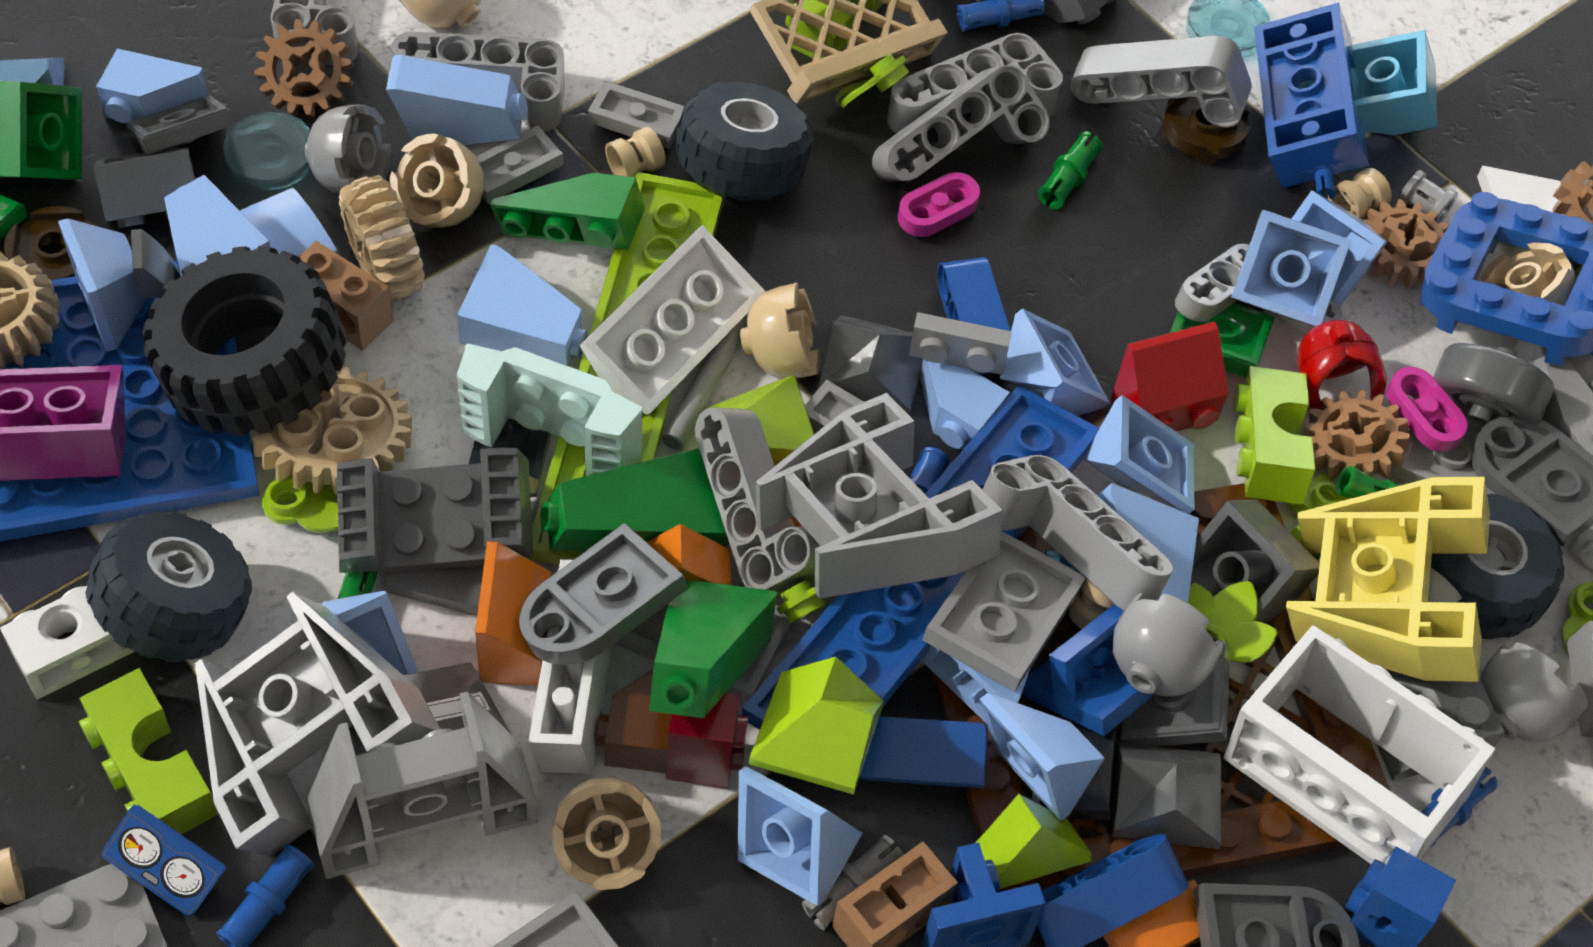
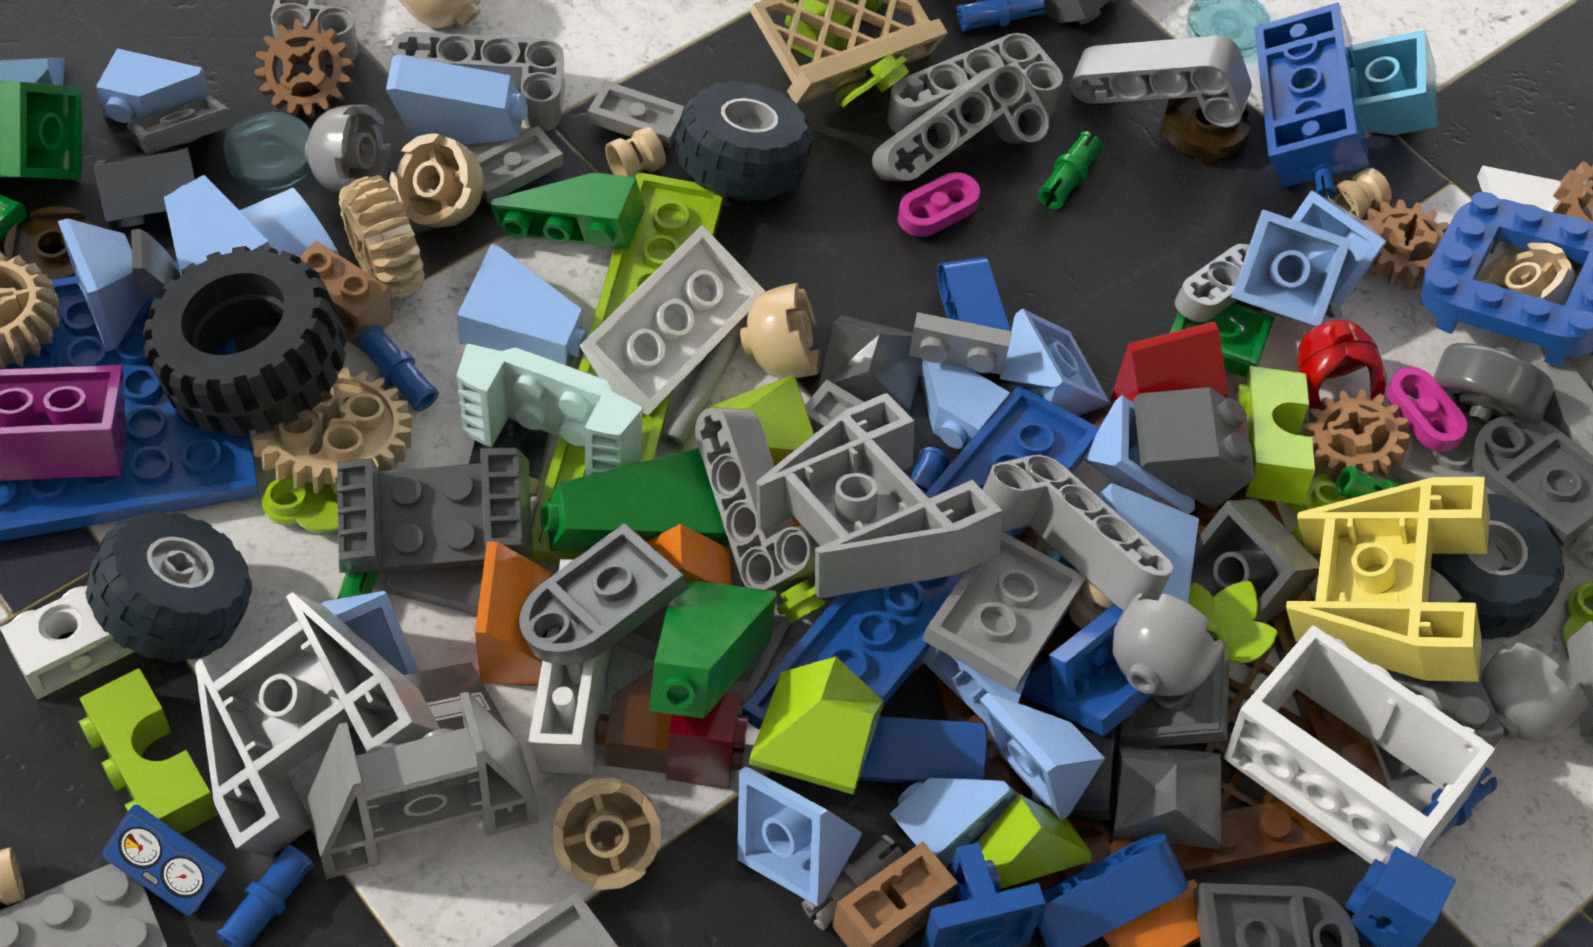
light grey bush [1399,170,1458,224] -> none
none -> blue pin [356,325,439,412]
none -> light blue slope [890,778,1018,868]
none -> dark grey slope [1134,387,1255,510]

